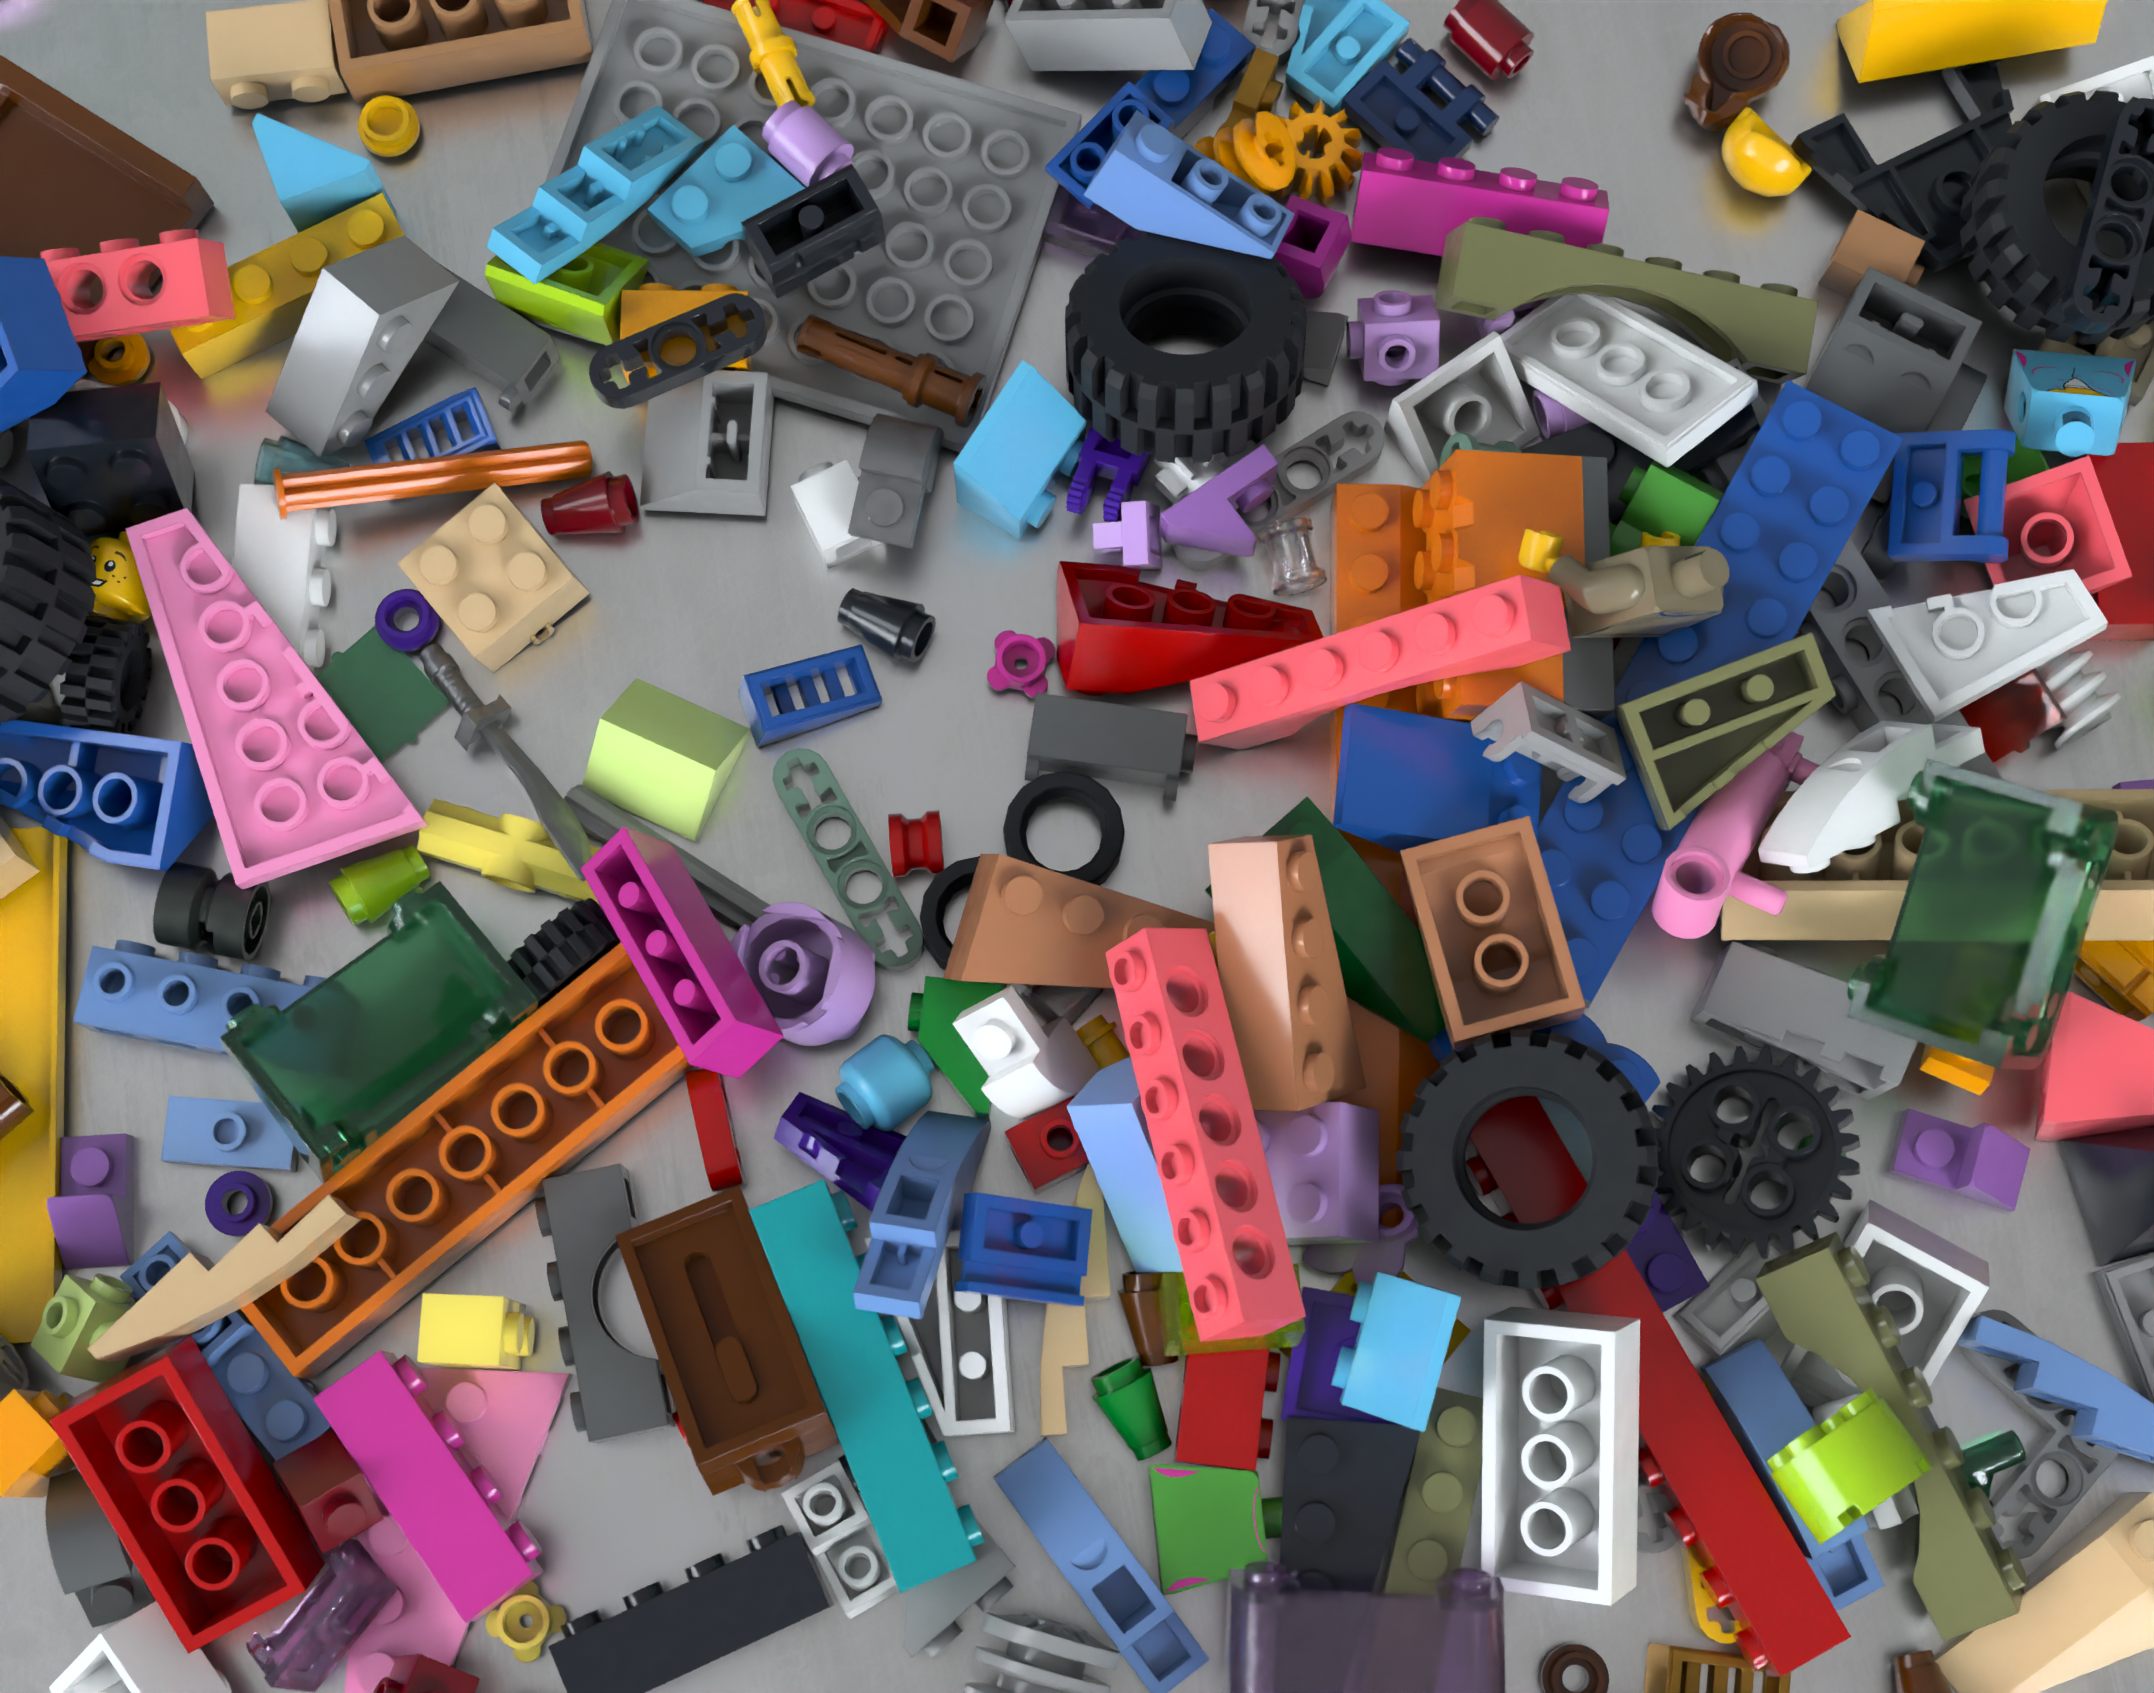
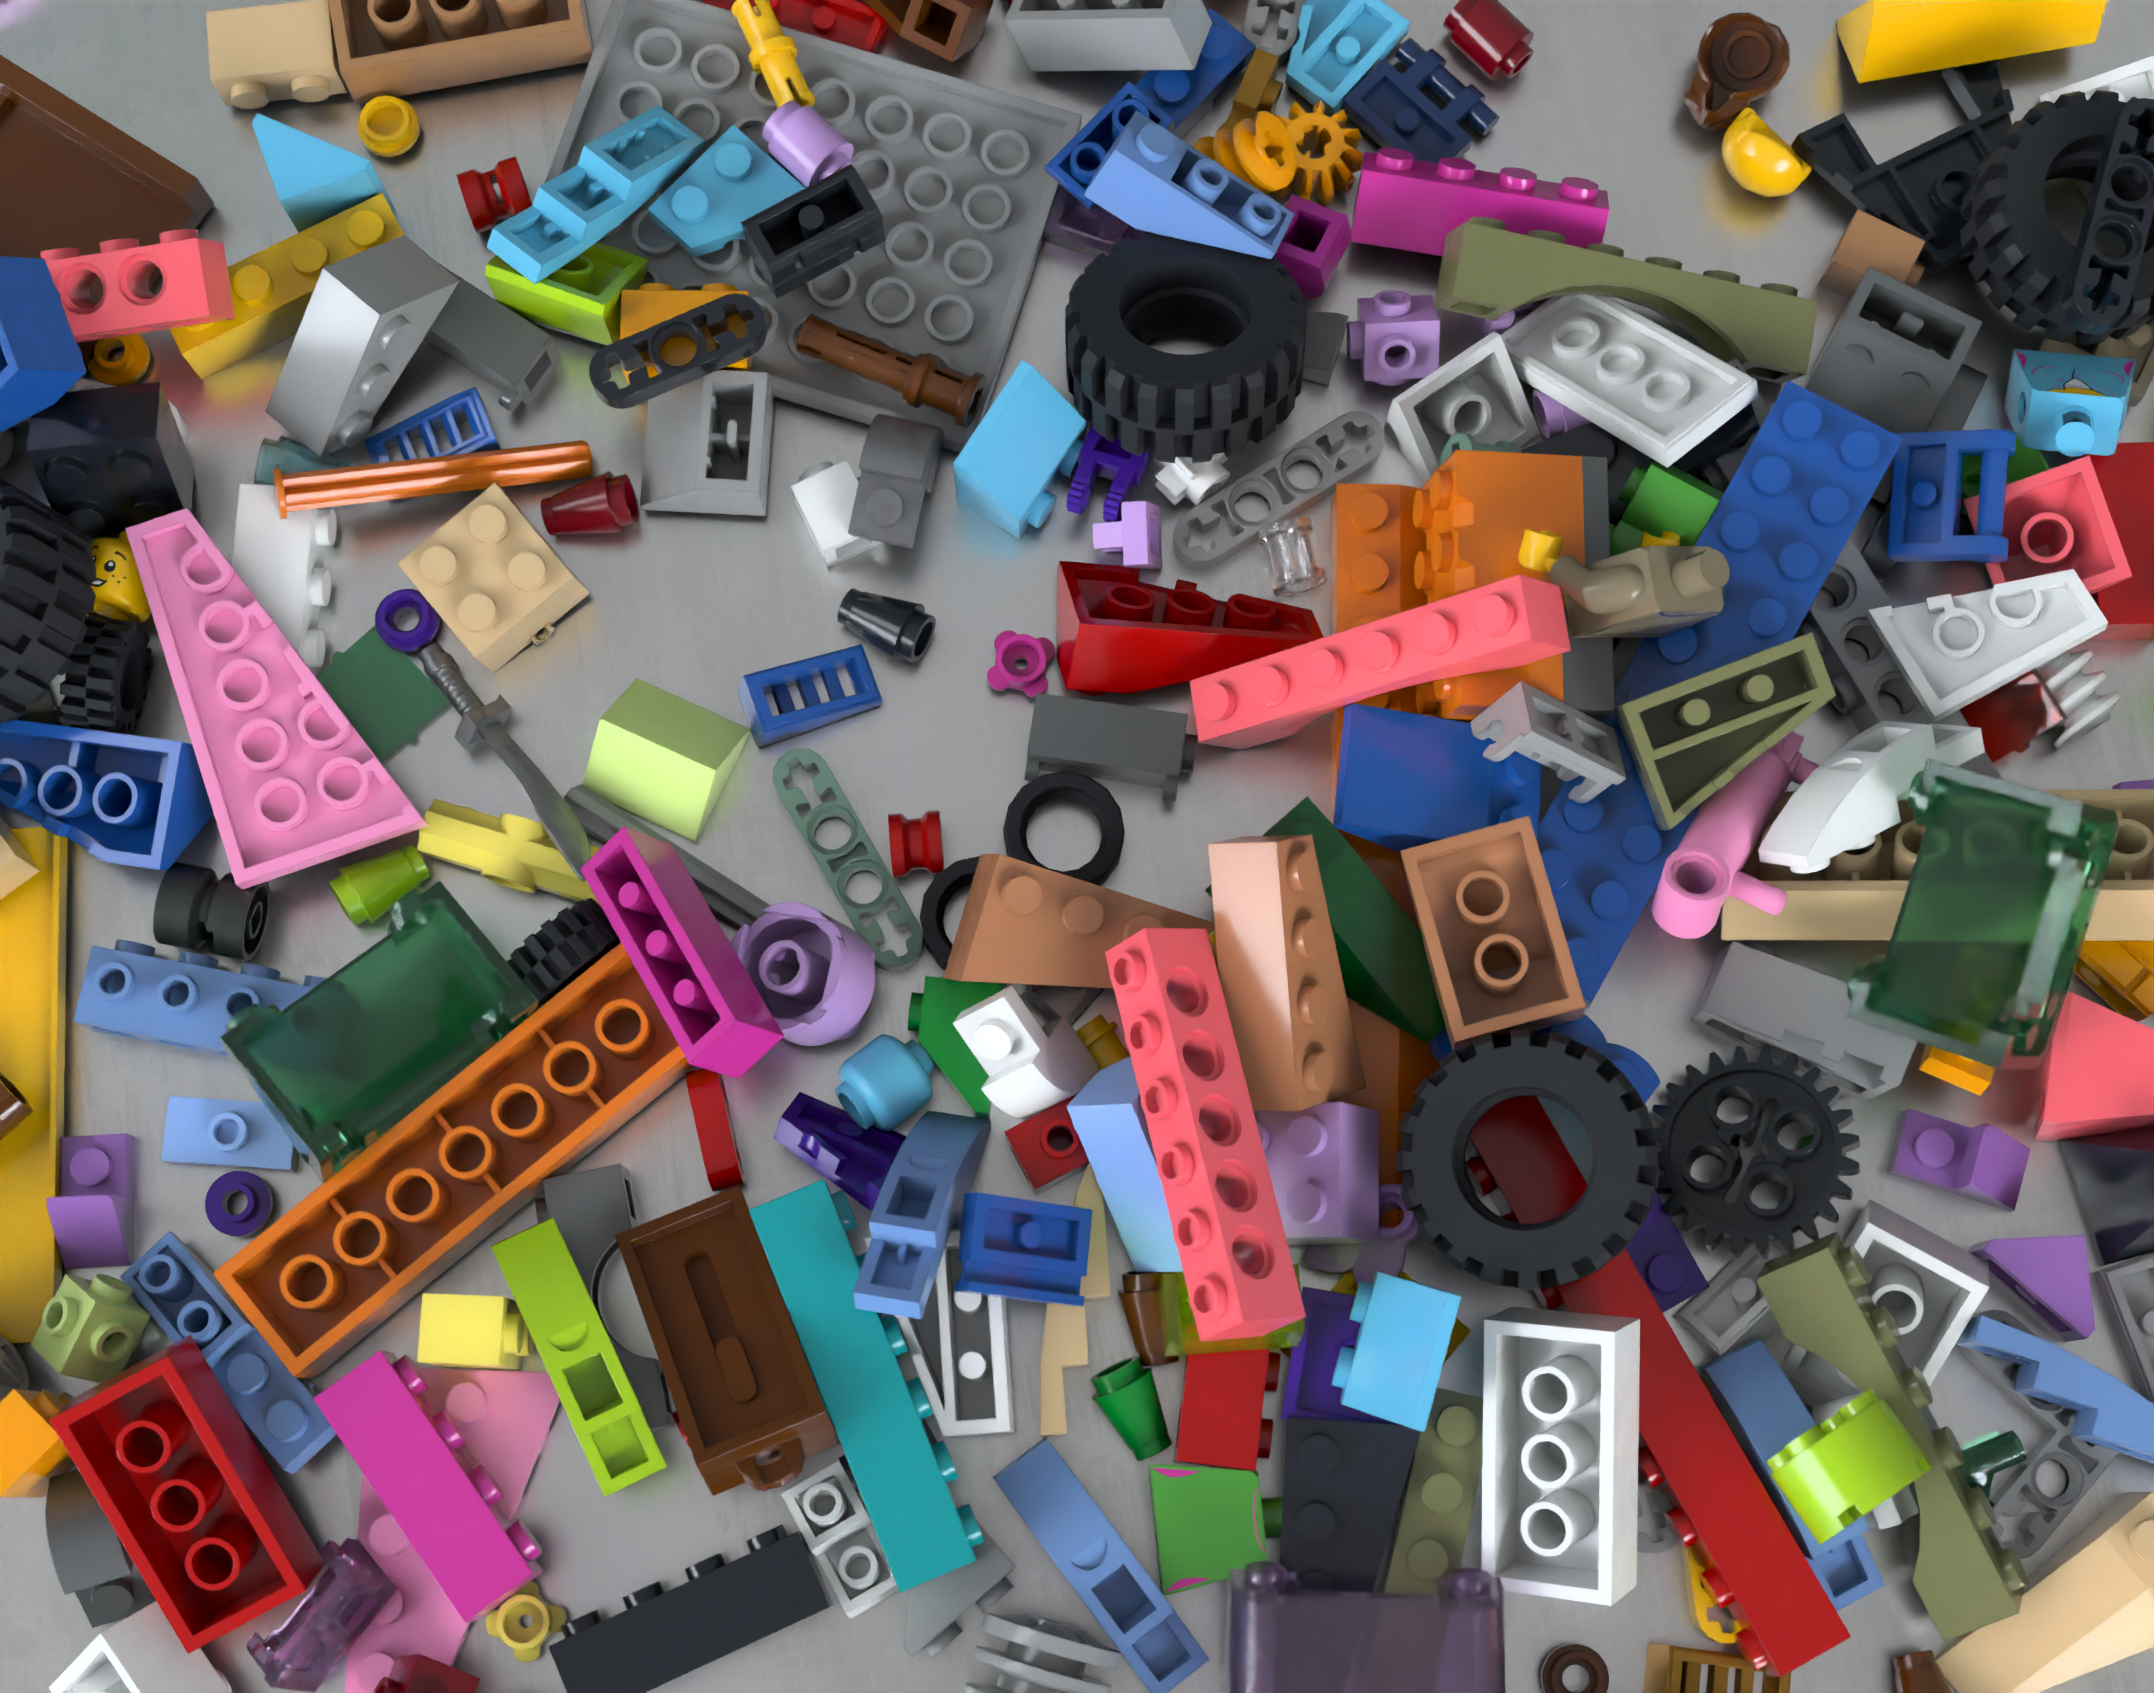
tan slope [87,1195,361,1362] -> none
dark red brick [272,1429,384,1554] -> none
medium lavender slope [1158,444,1278,557] -> none
none -> red wheel [457,156,532,233]
none -> lime slope [491,1217,667,1497]
none -> medium lavender slope [1968,1235,2095,1342]

